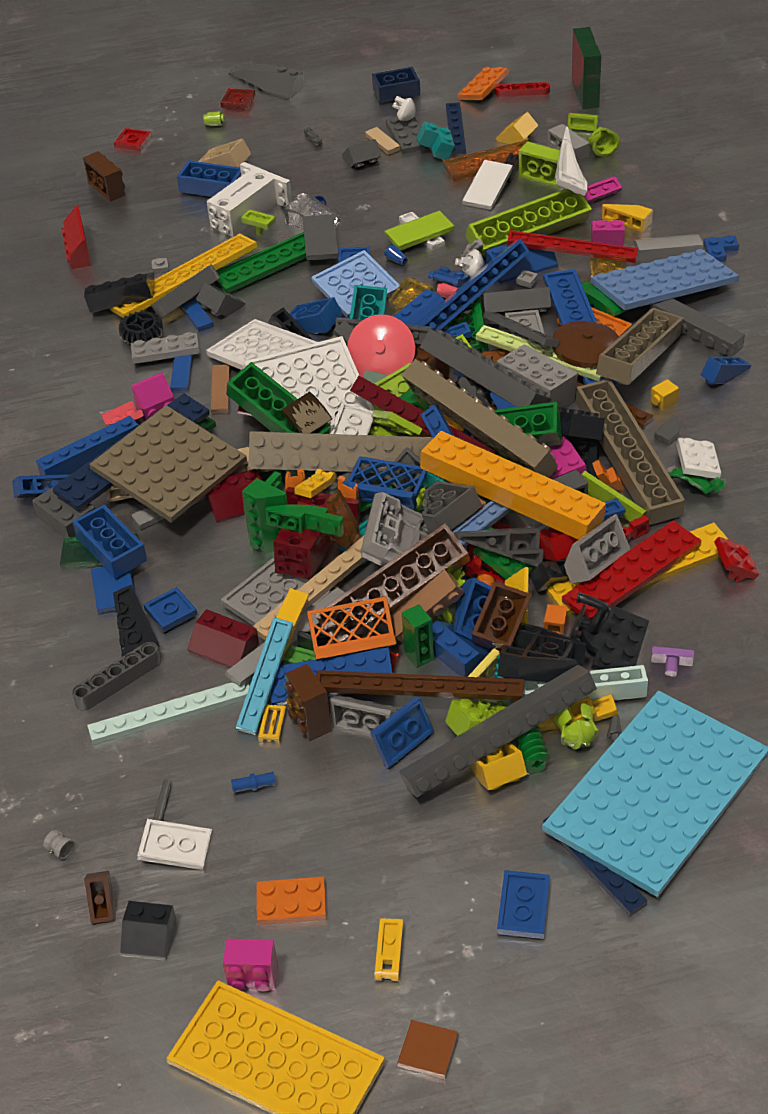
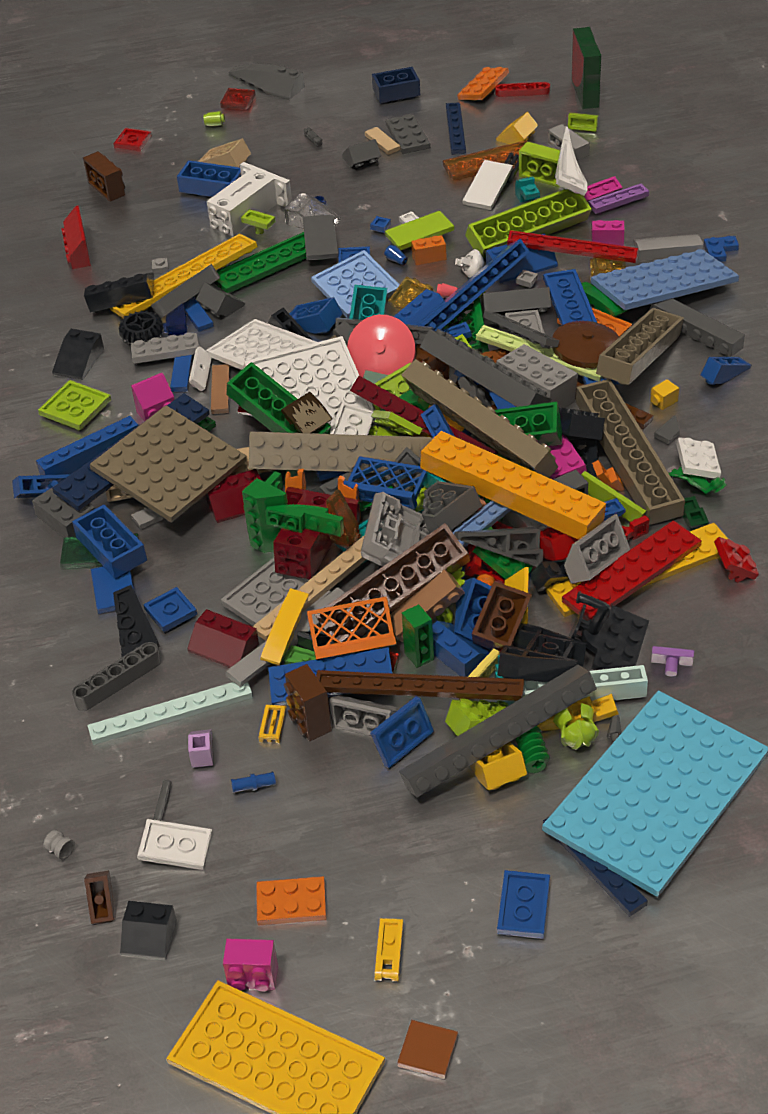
coral bracket [101,401,144,427] -> none
medium azure tile [235,617,293,735] -> none
yellow plate [295,468,336,498] -> none
white piece [392,96,416,121] -> none
teal brick [417,122,455,161] -> none
blue plate [428,267,470,288] -> none
light grey axle [460,238,483,257] -> none
orange brick [544,604,567,635] -> none
lime helmet [588,127,621,157] -> none
yellow slope [602,204,653,232] -> none
none -> lime plate [38,380,111,430]
none -> black slope [52,328,104,380]
none -> clear blue slope [163,304,188,336]
none -> lavender slope [188,729,213,767]
none -> white tile [189,346,212,392]
none -> blue plate [370,216,391,233]
none -> orange brick [411,235,447,265]
none -> teal brick [515,177,540,203]
none -> medium lavender plate [588,183,649,214]
none -> dark green slope [682,496,709,529]

